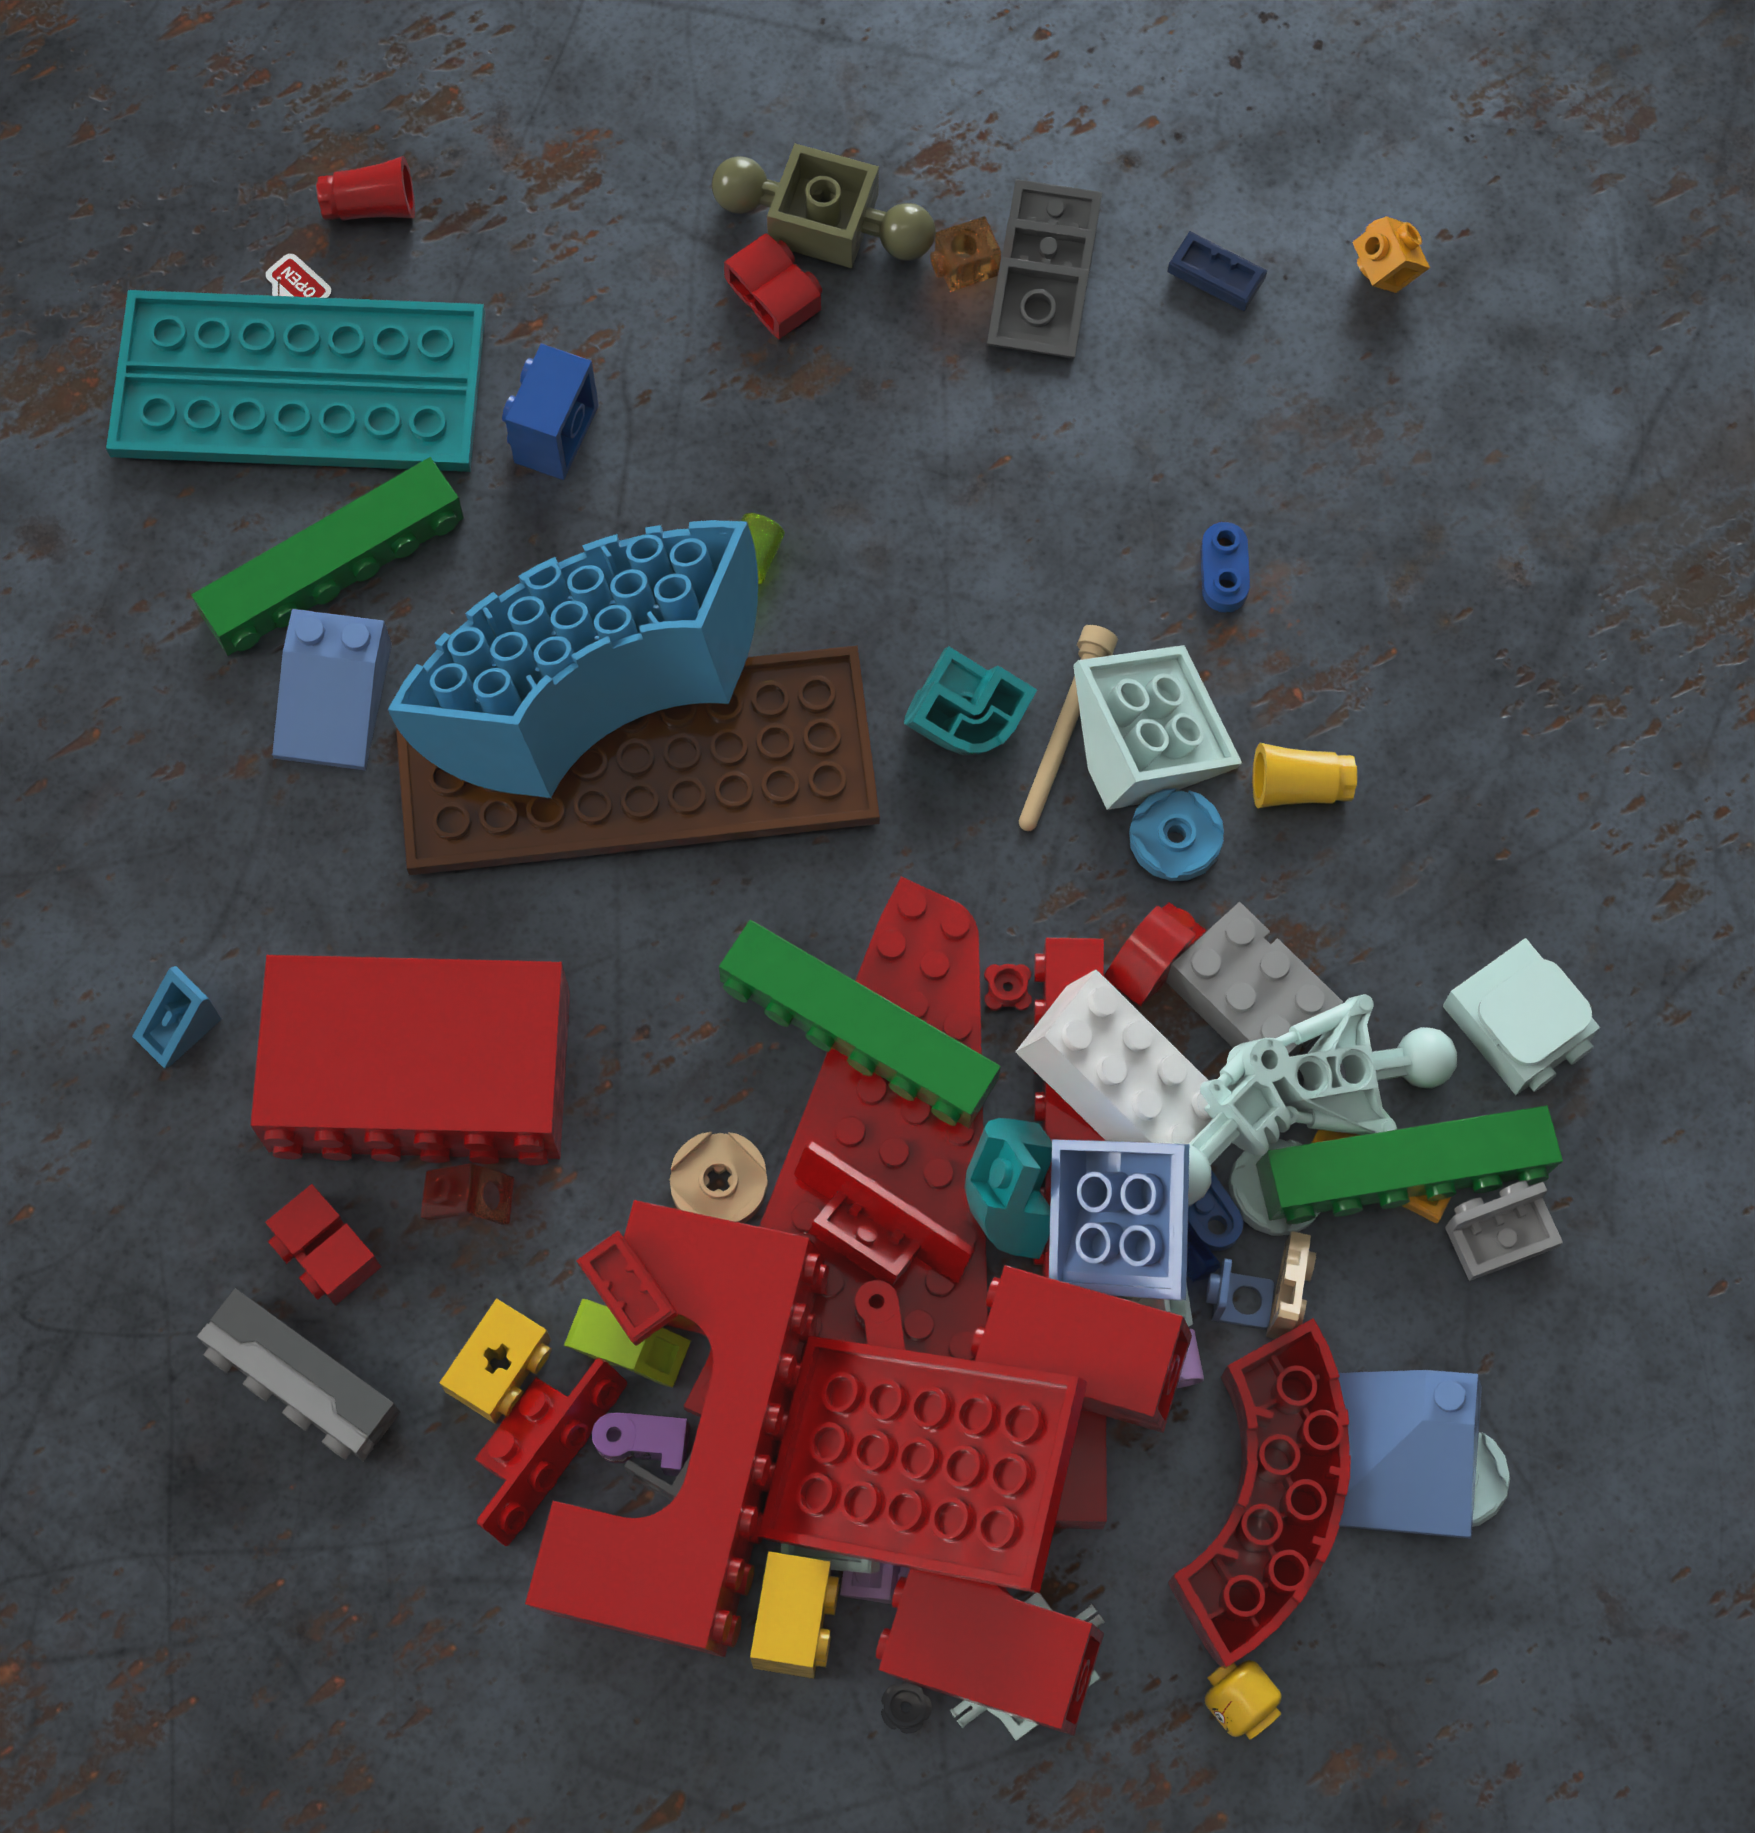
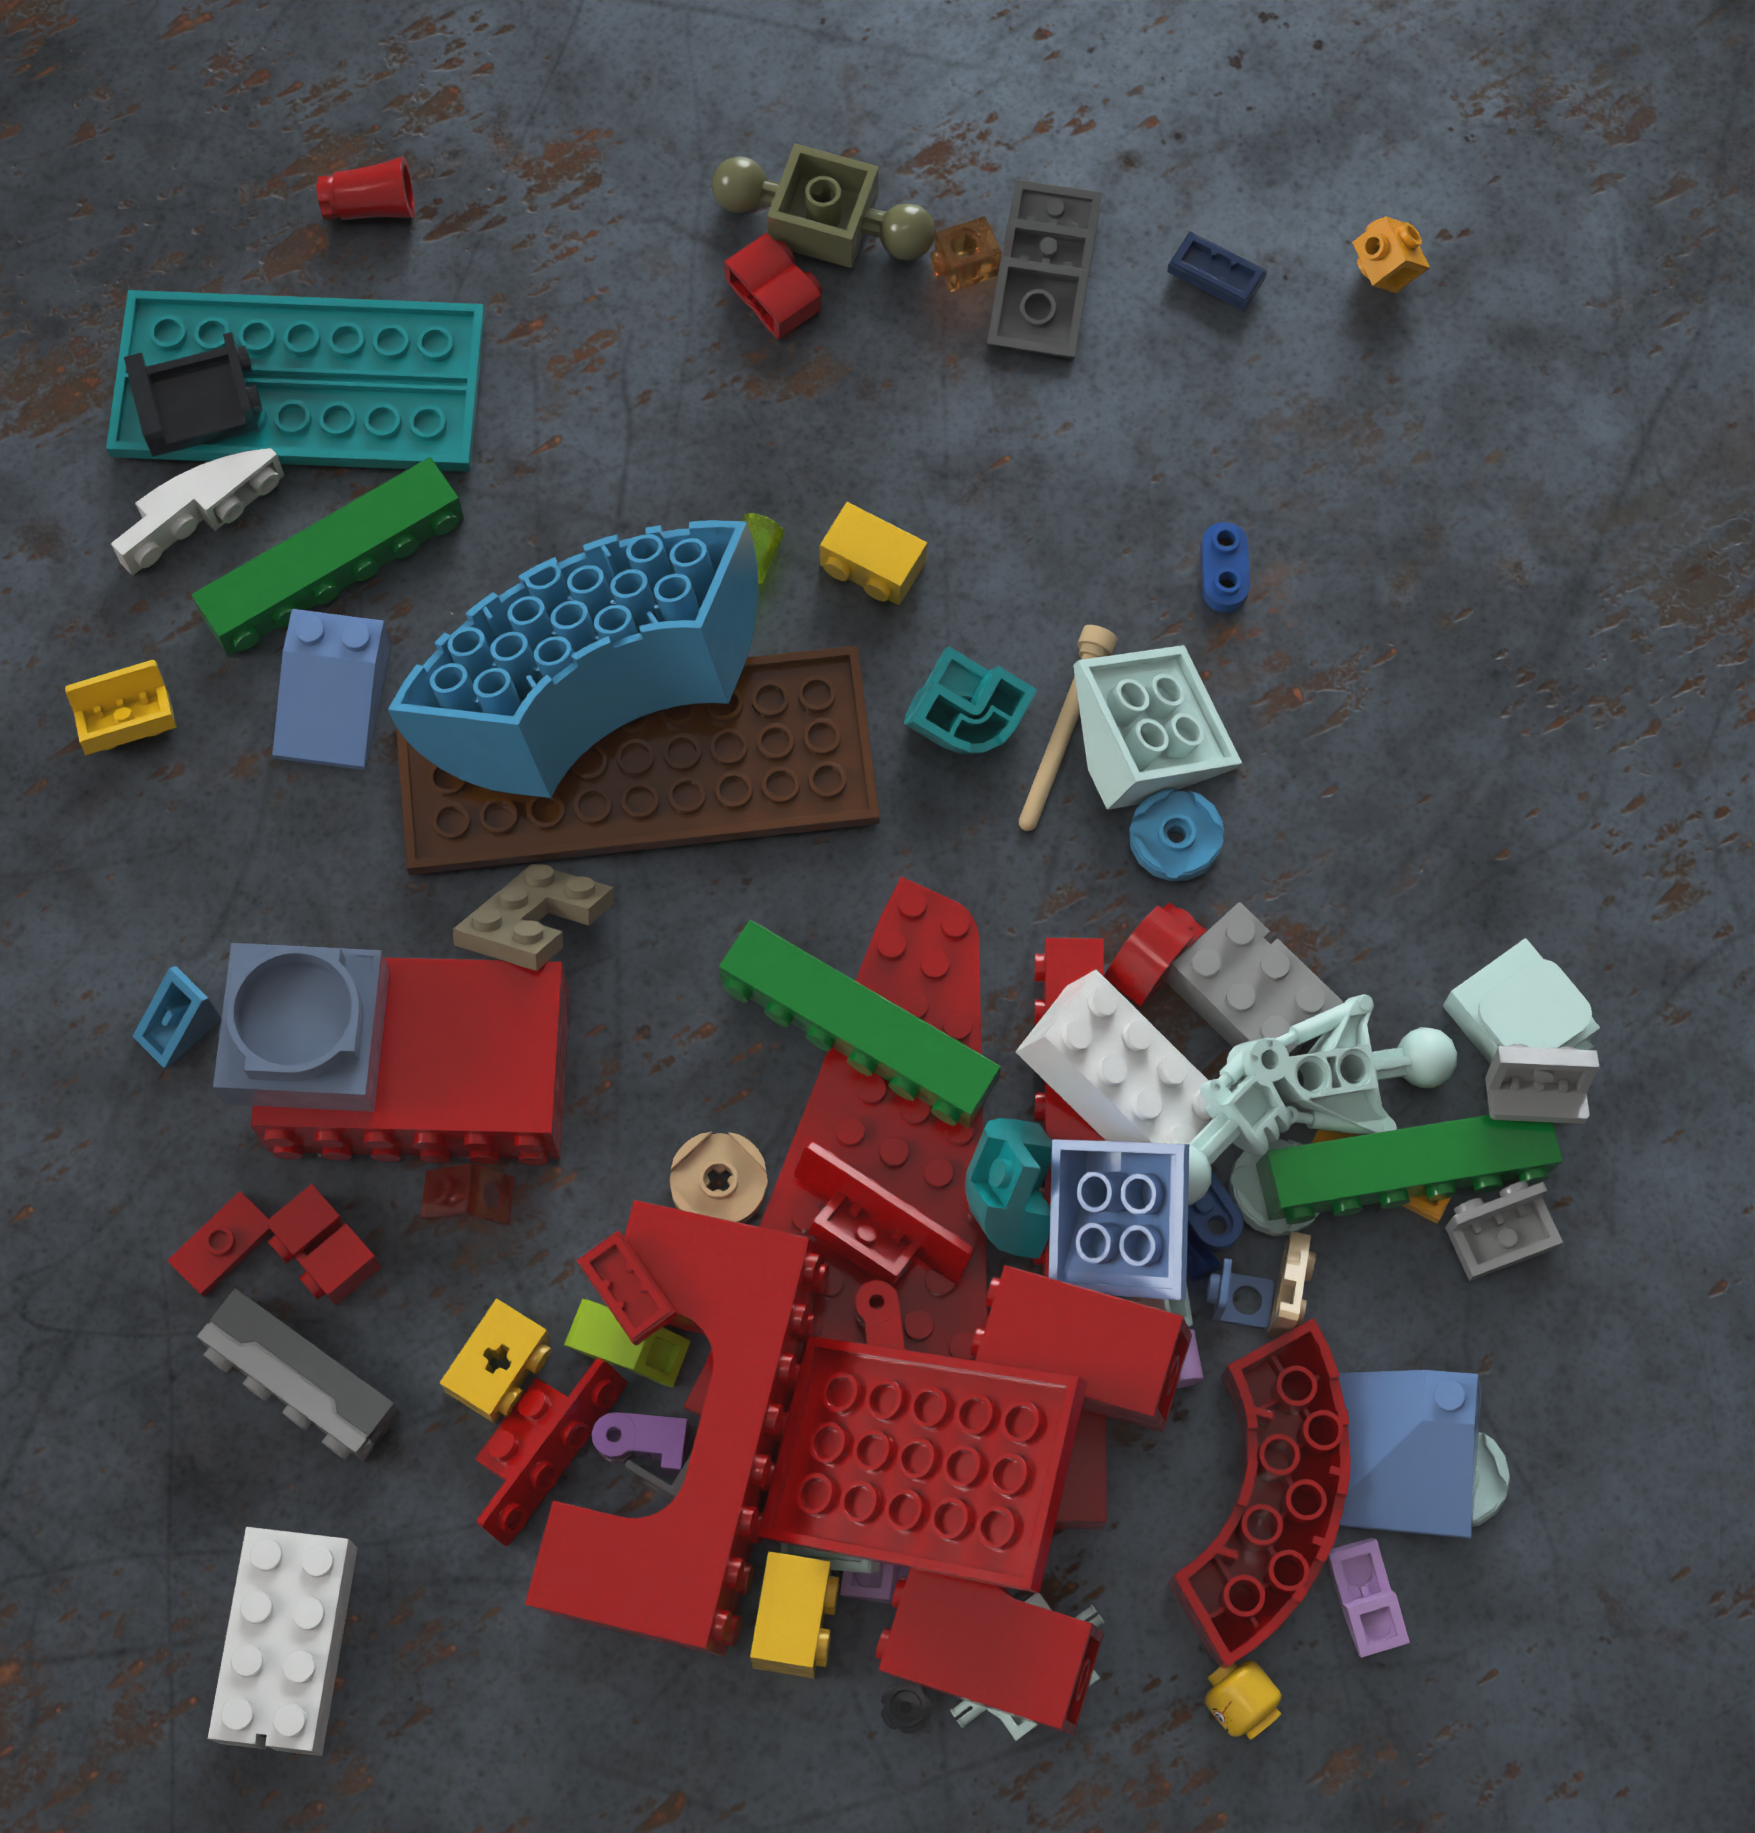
sticker [266,254,331,298] -> none
blue brick [502,344,599,480] -> none
red plate [984,964,1032,1011] -> none
yellow plant [1252,743,1357,808] -> none
none -> yellow bracket [65,660,177,756]
none -> white slope [111,448,285,576]
none -> black panel [124,332,263,457]
none -> red plate [167,1191,272,1298]
none -> white piece [208,1527,358,1756]
none -> sand blue container [213,943,390,1112]
none -> dark tan plate [453,864,614,971]
none -> yellow brick [820,502,927,606]
none -> lavender slope [1326,1537,1410,1658]
none -> light grey bracket [1485,1044,1599,1124]

